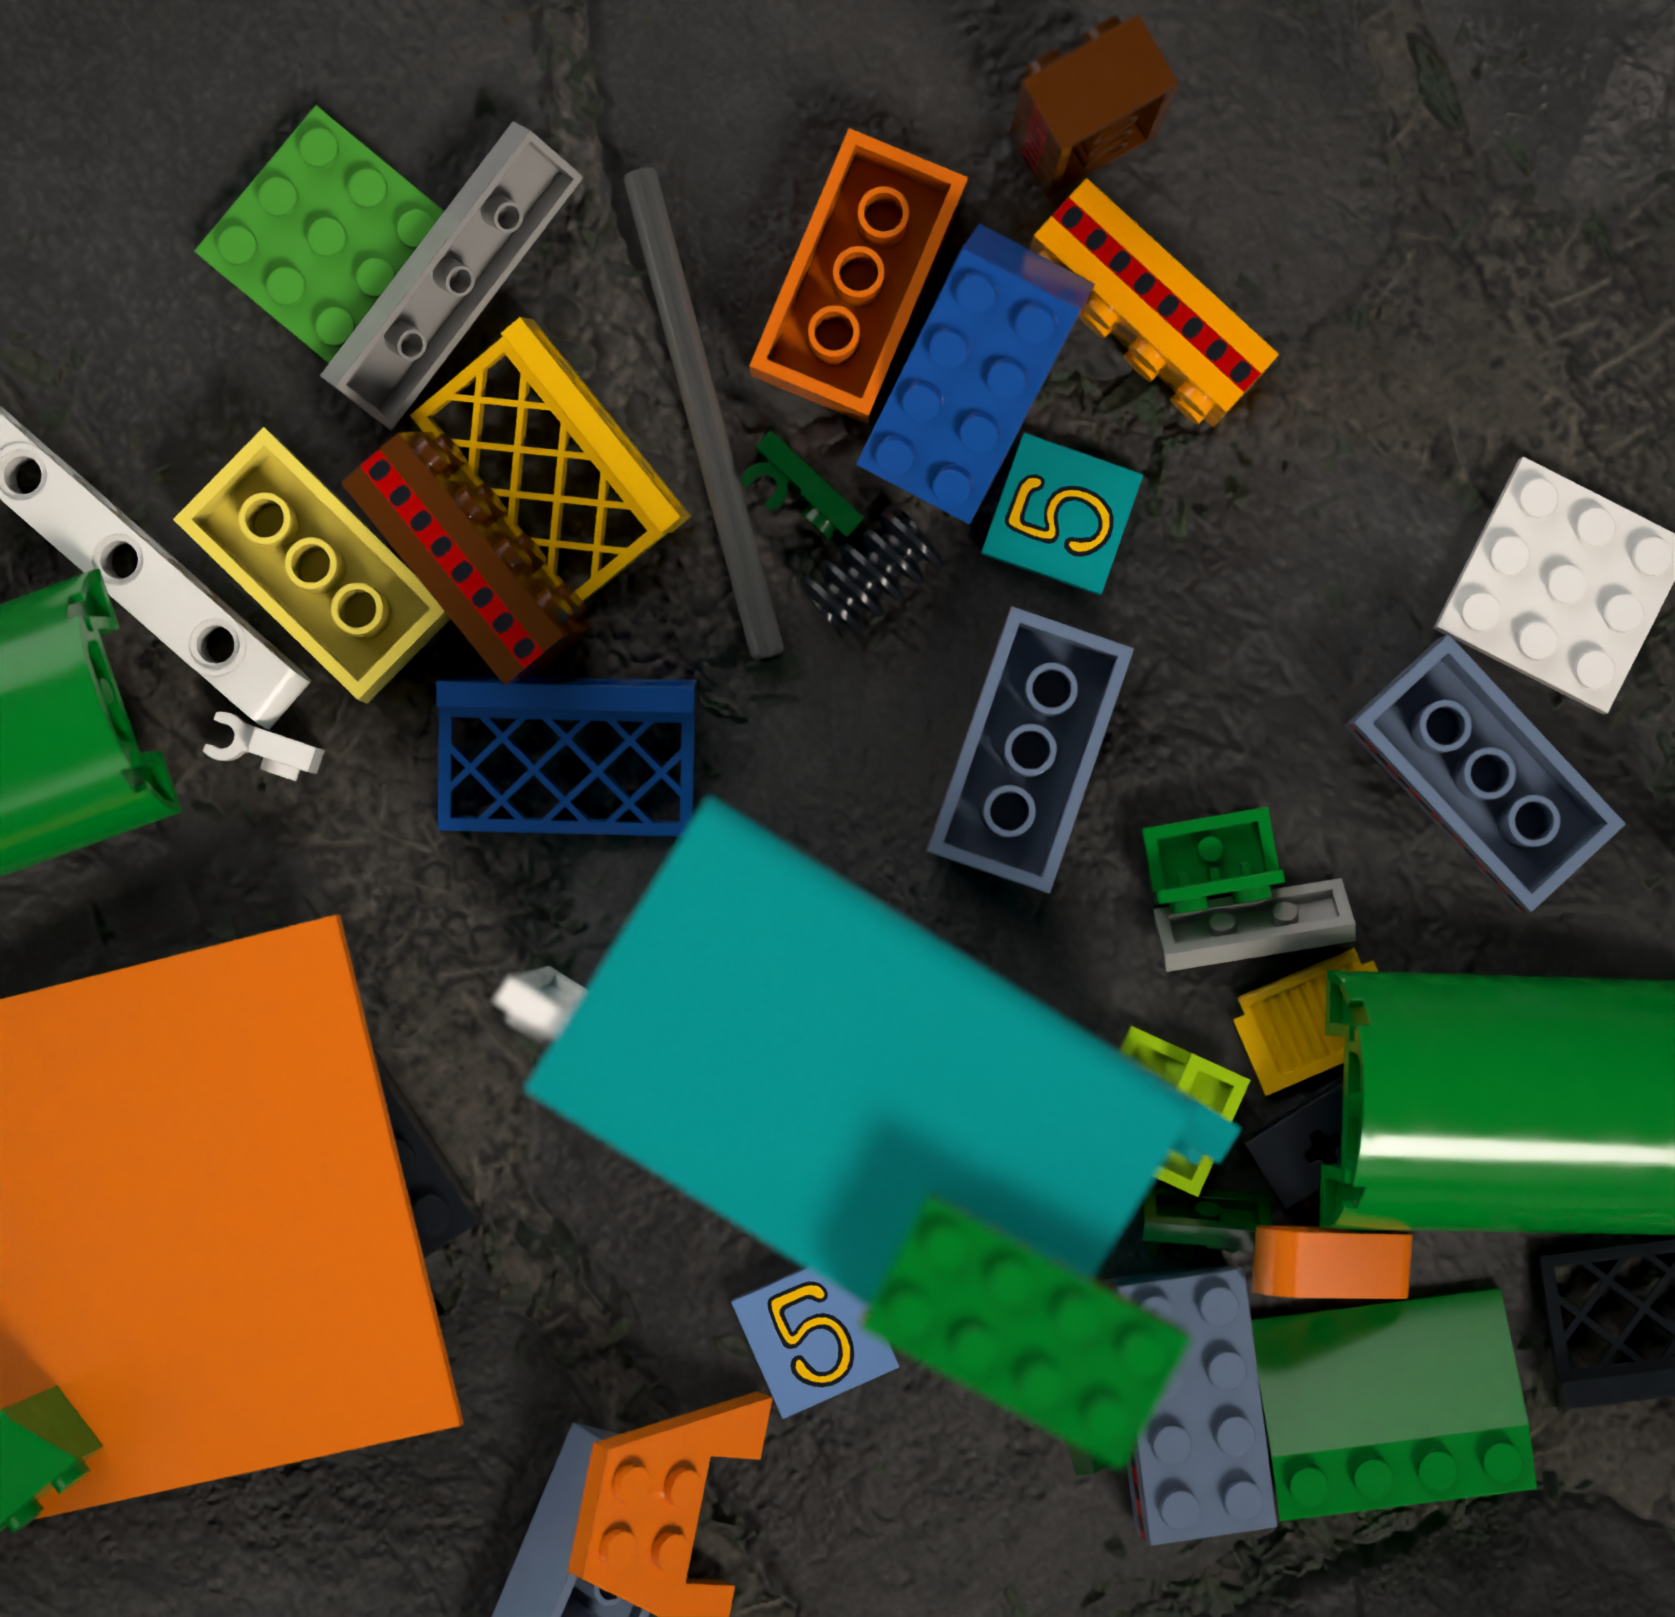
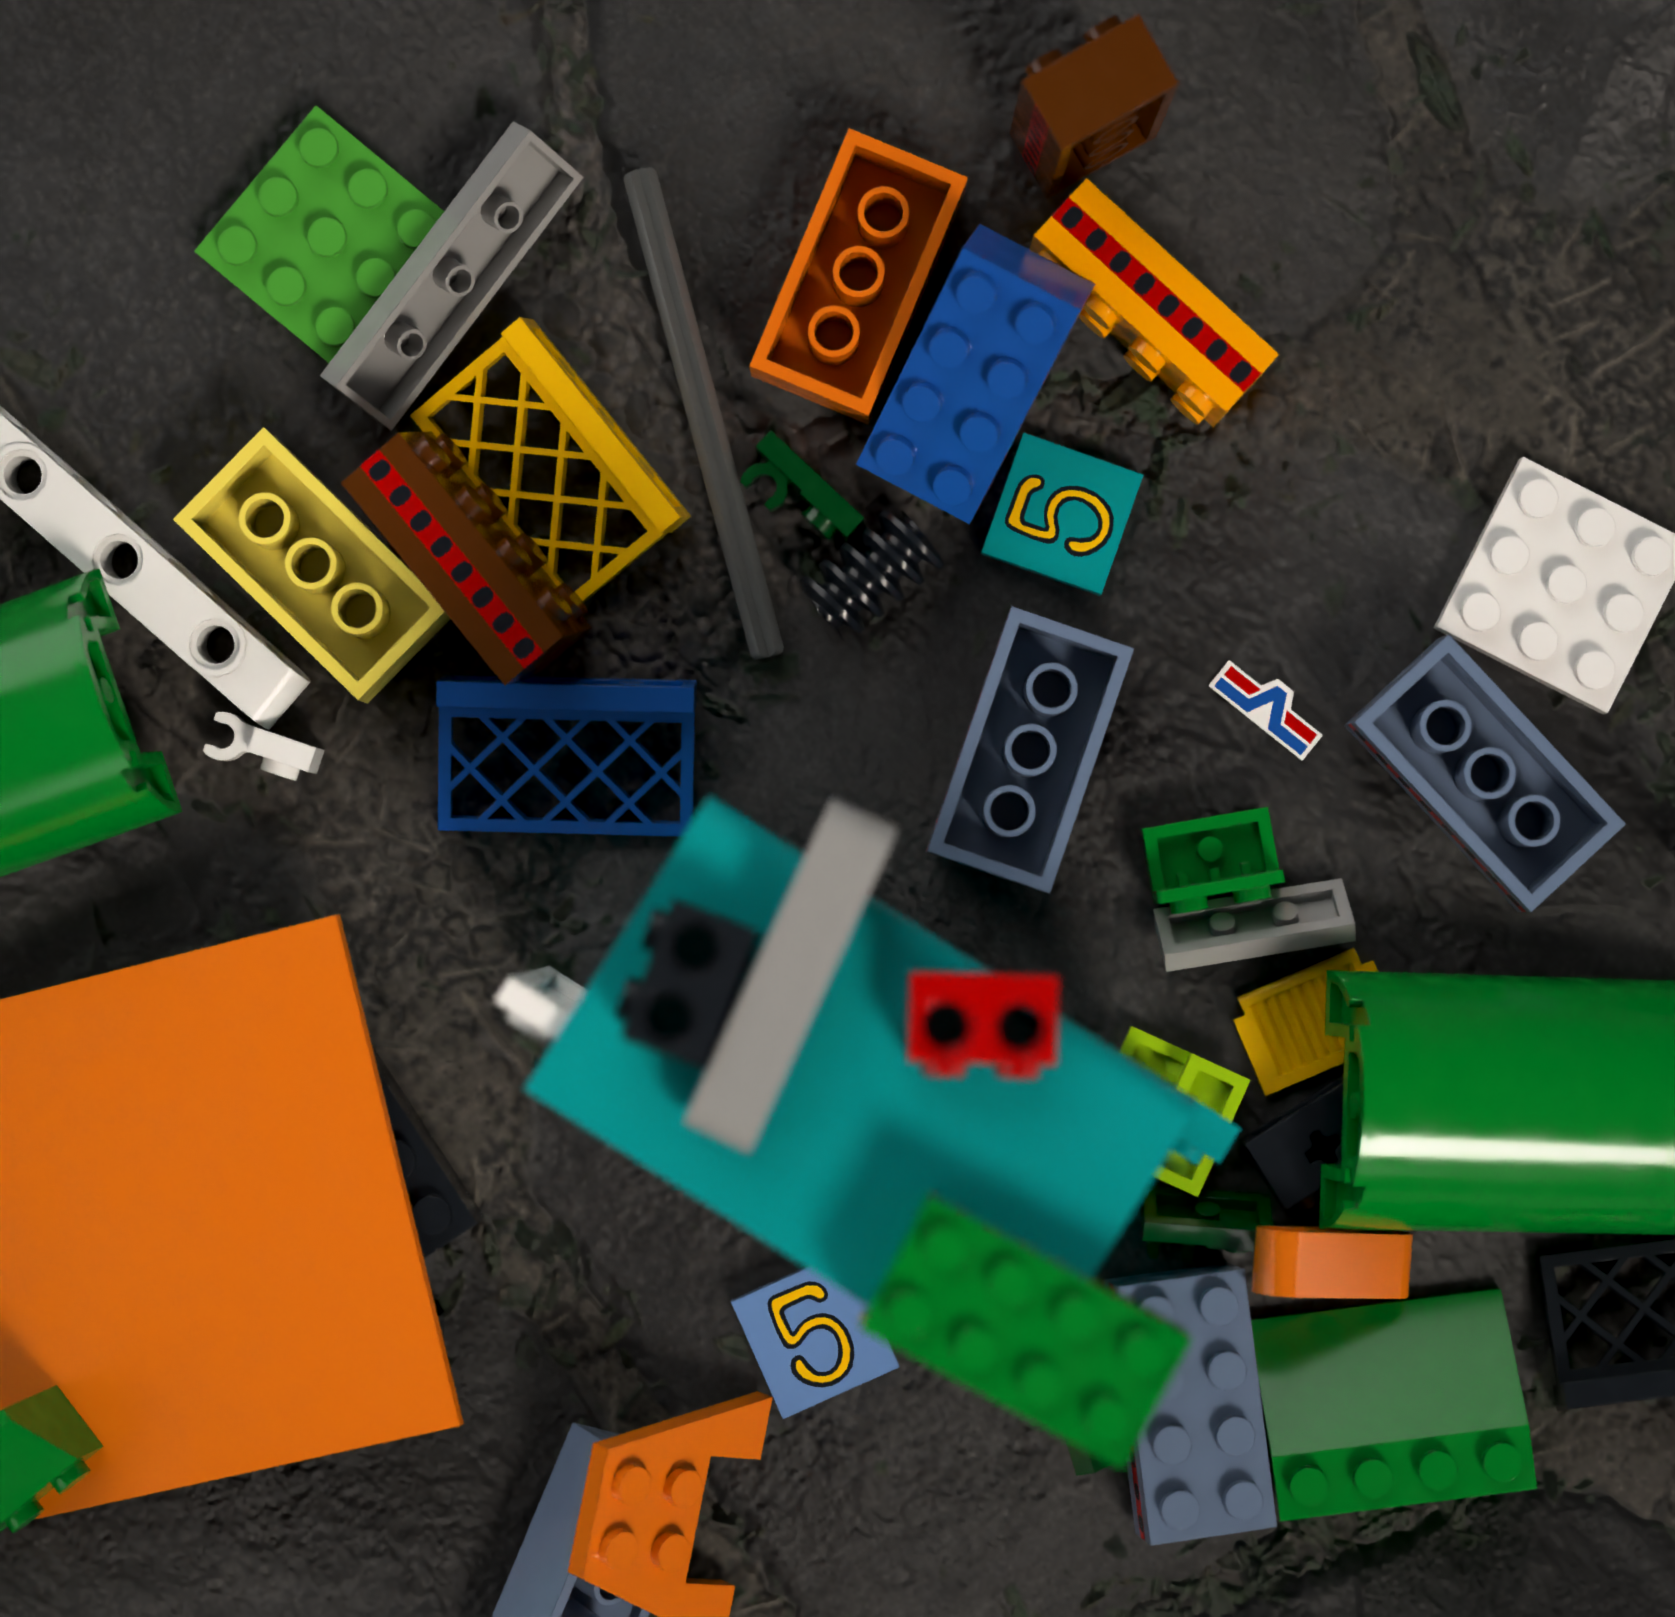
none -> black brick [615,899,758,1069]
none -> light grey beam [683,798,899,1154]
none -> red brick [907,971,1059,1079]
none -> sticker [1208,660,1323,761]

